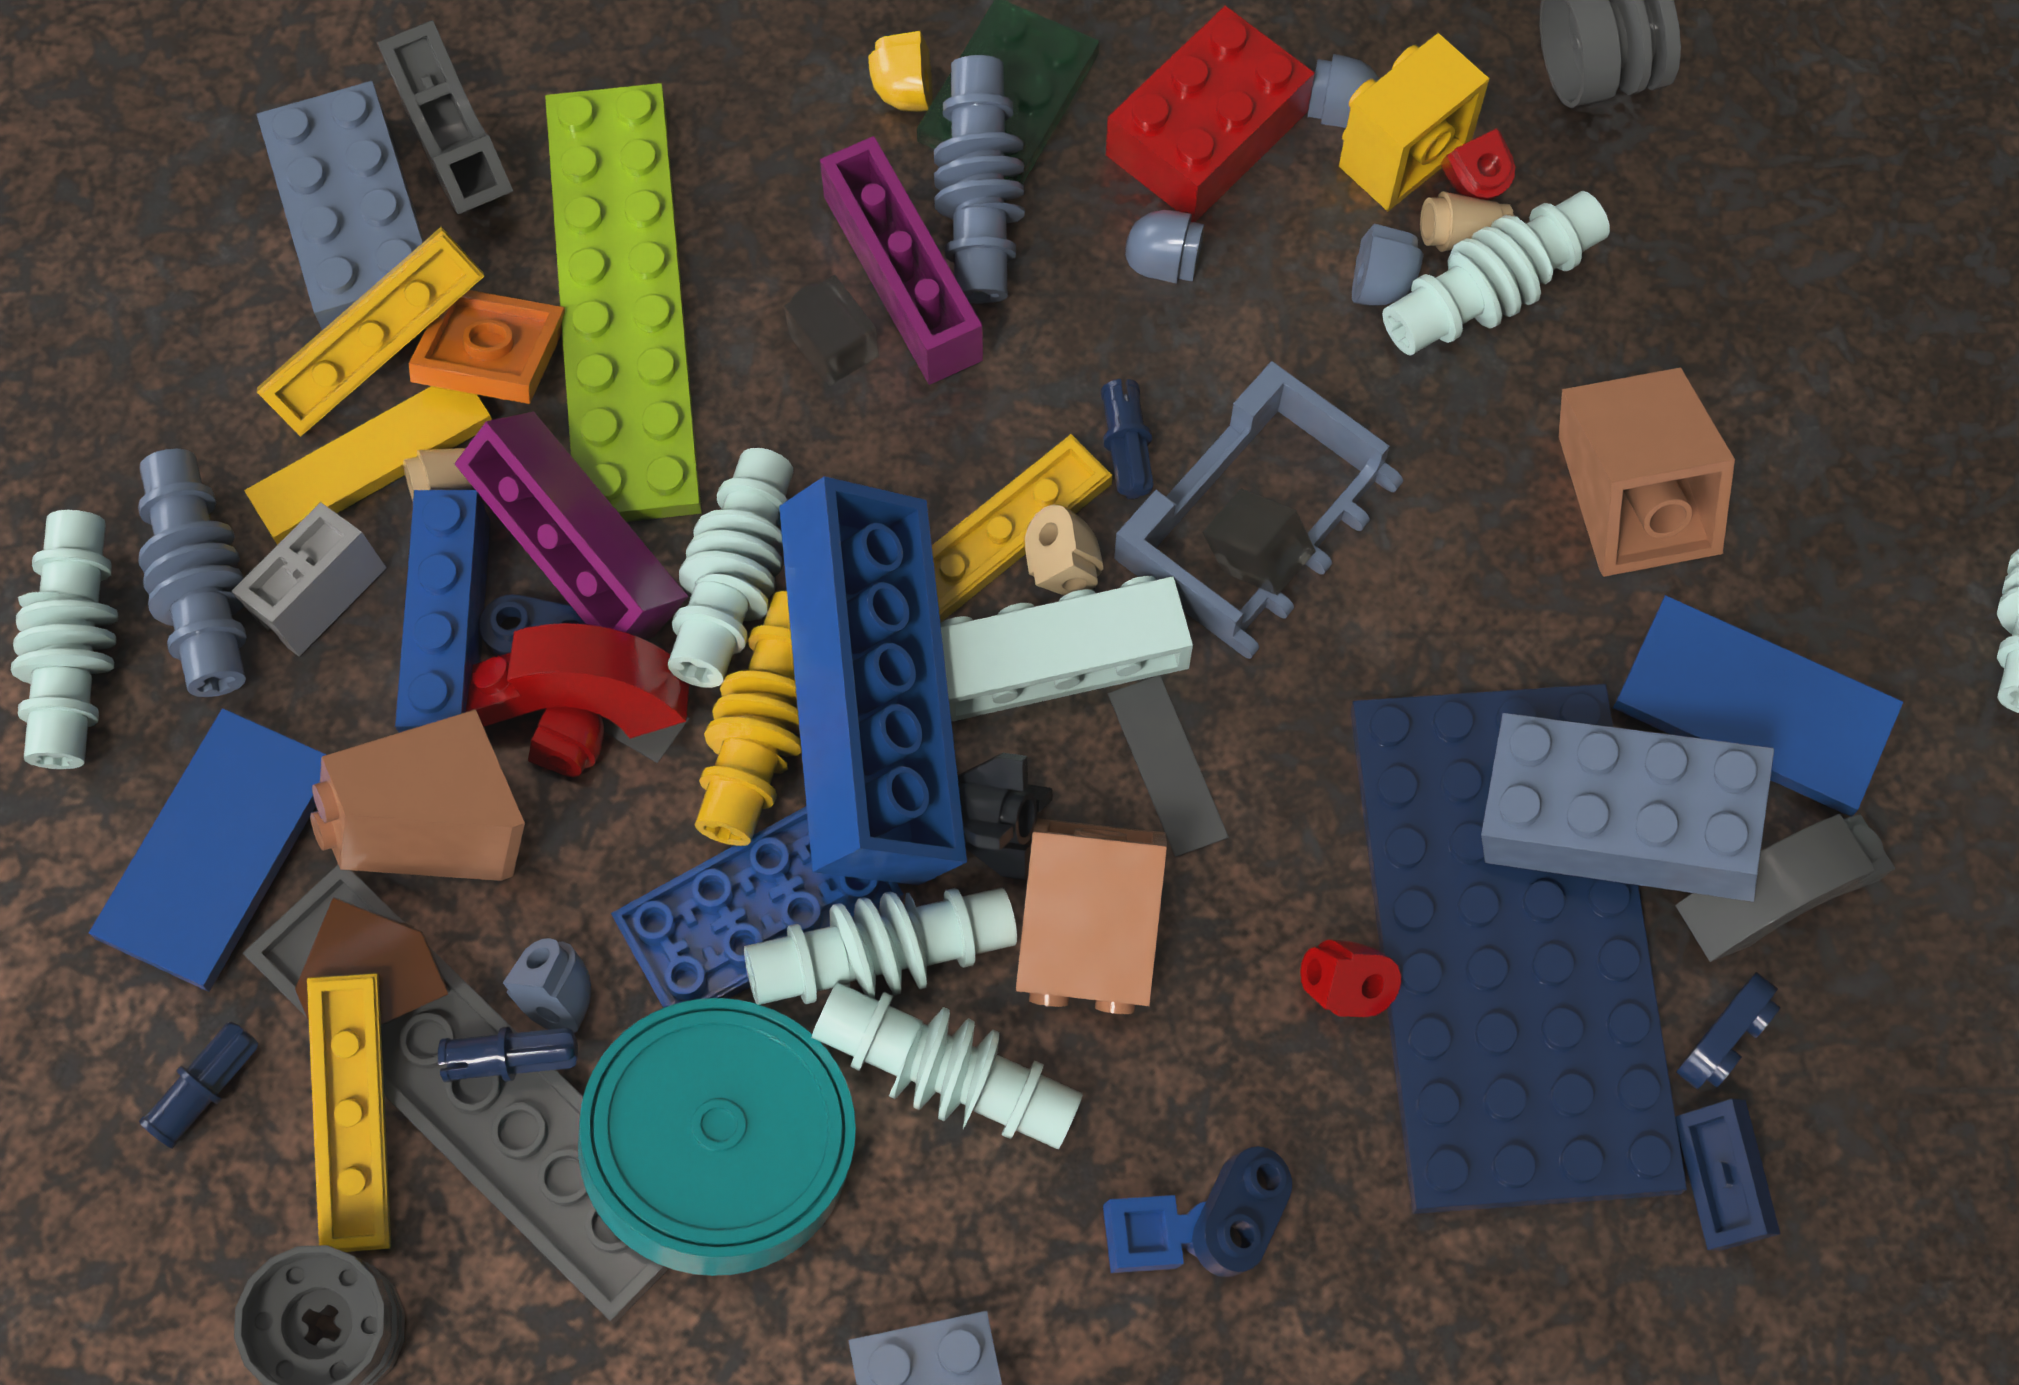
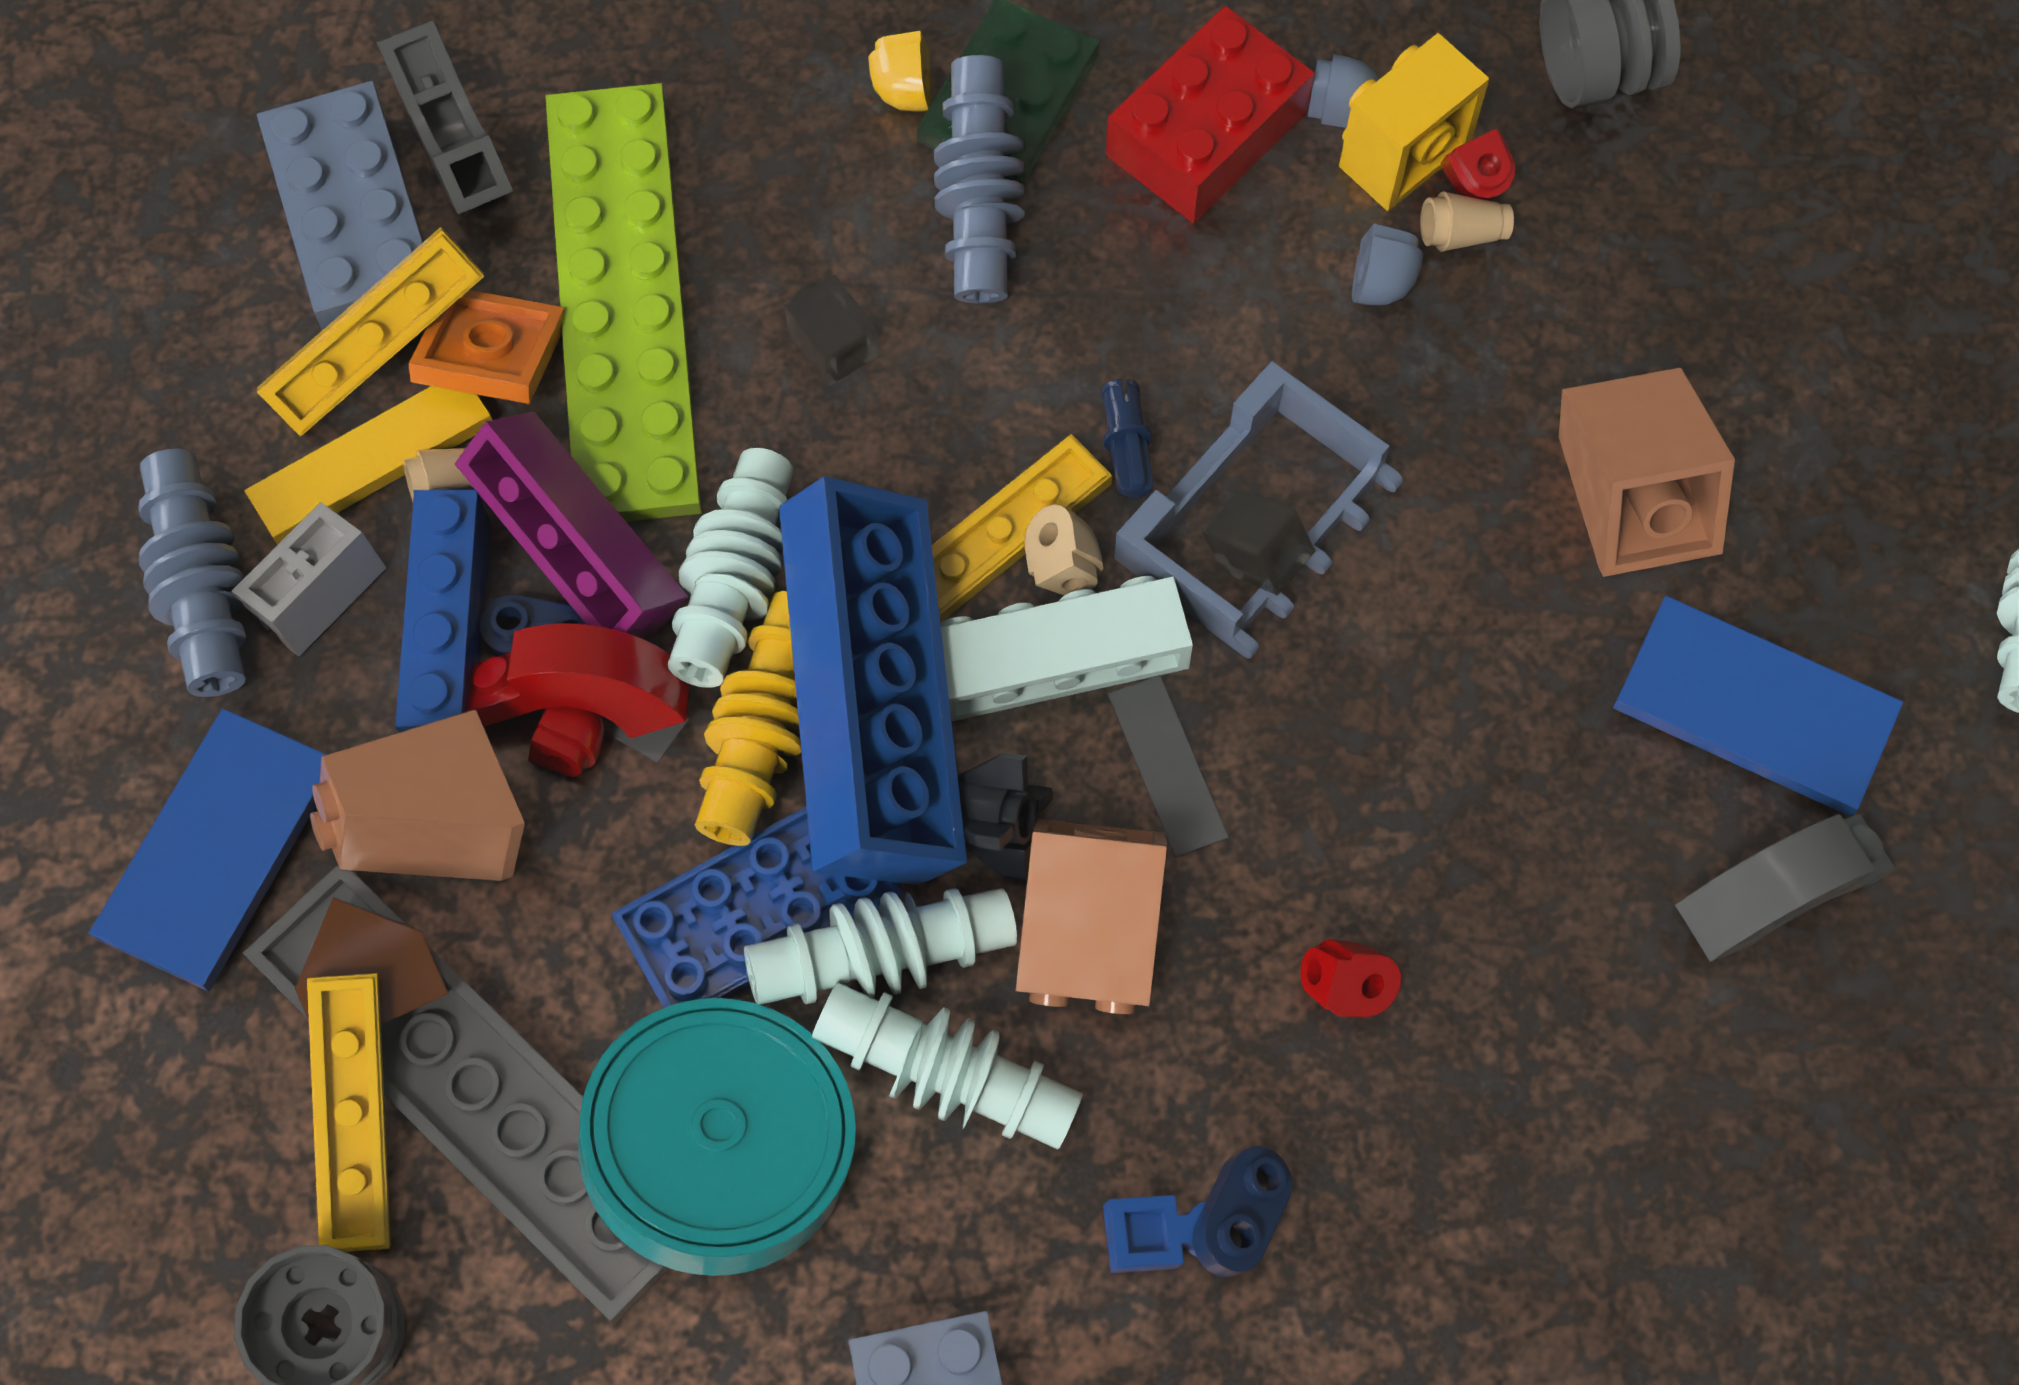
light aqua piece [11,510,118,769] -> none
dark blue axle [139,1022,258,1149] -> none
dark blue axle [438,1027,578,1083] -> none
sand blue piece [503,938,591,1033] -> none
magenta brick [820,136,983,385] -> none
sand blue piece [1125,210,1205,284] -> none
dark blue plate [1350,684,1687,1214] -> none
light aqua piece [1382,191,1610,355] -> none
sand blue brick [1481,713,1774,902] -> none
dark blue plate [1675,1099,1781,1251] -> none
dark blue plate [1676,972,1781,1090] -> none

